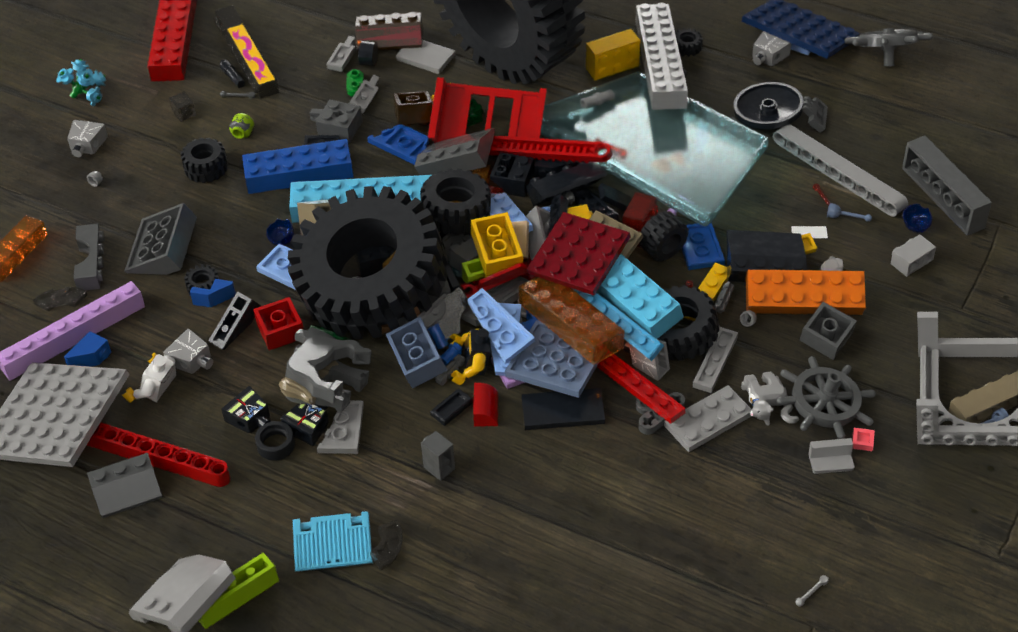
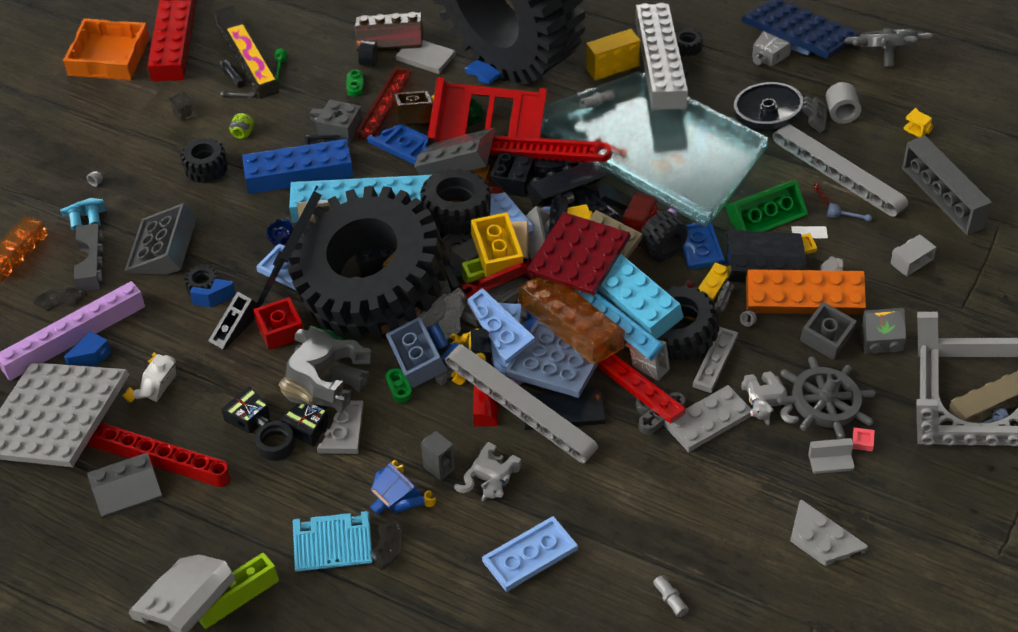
medium azure plant [56,59,106,106] -> none
light grey torso [68,120,108,157] -> none
light grey torso [163,329,213,374] -> none
light grey hinge [327,36,356,72] -> none
light grey hinge [349,75,379,113] -> none
black tile [430,388,473,426] -> none
light grey hinge [796,575,828,606] -> none
clear blue hair [903,204,933,233] -> none
none -> medium azure connector [60,198,106,231]
none -> orange tile [63,19,150,80]
none -> black door [257,185,322,305]
none -> green hinge [273,49,288,83]
none -> clear red plate [356,67,411,139]
none -> blue torso [370,460,436,515]
none -> green plate [386,368,412,403]
none -> light grey beam [445,345,598,463]
none -> light grey animal [454,442,521,502]
none -> blue slope [465,60,501,84]
none -> light blue plate [482,516,578,592]
none -> light grey pin [653,575,689,617]
none -> green slope [725,180,808,232]
none -> light grey wing [790,500,868,566]
none -> light grey piece [825,82,861,124]
none -> dark grey slope [860,308,906,354]
none -> yellow window [904,108,933,137]

